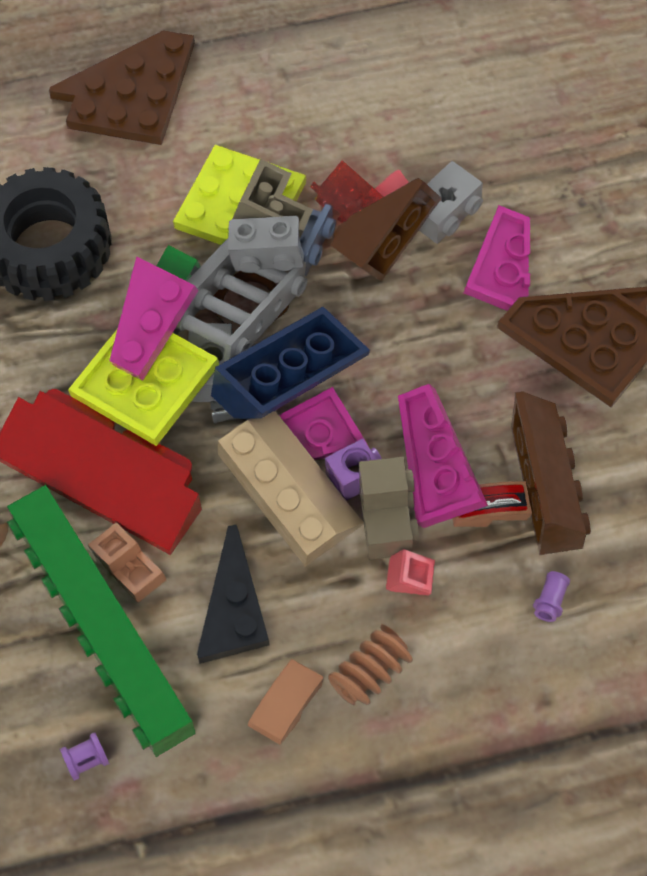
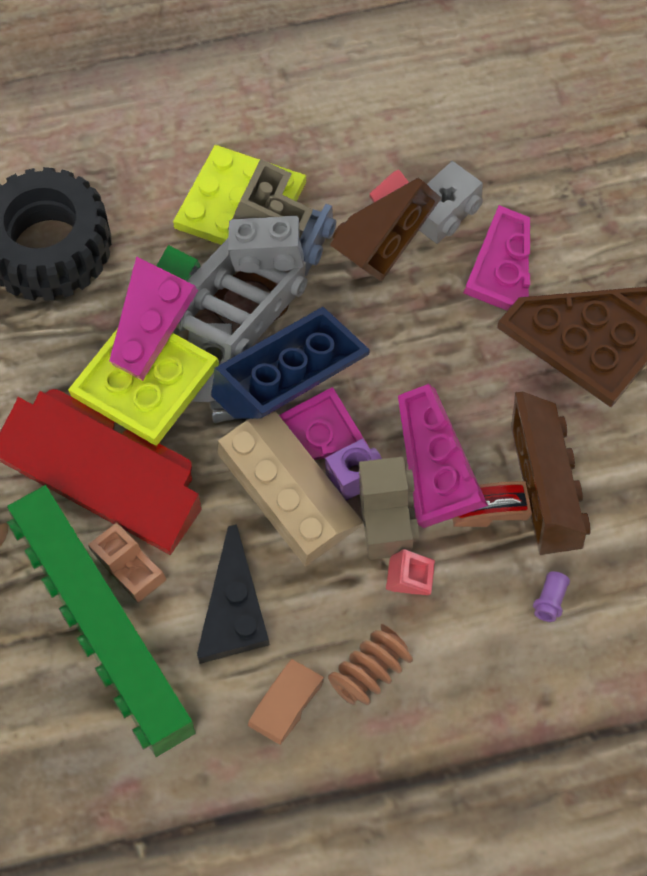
reddish brown wing [49,30,195,145] -> none
medium lavender bush [60,732,110,781] -> none
clear red bracket [310,161,384,223] -> none

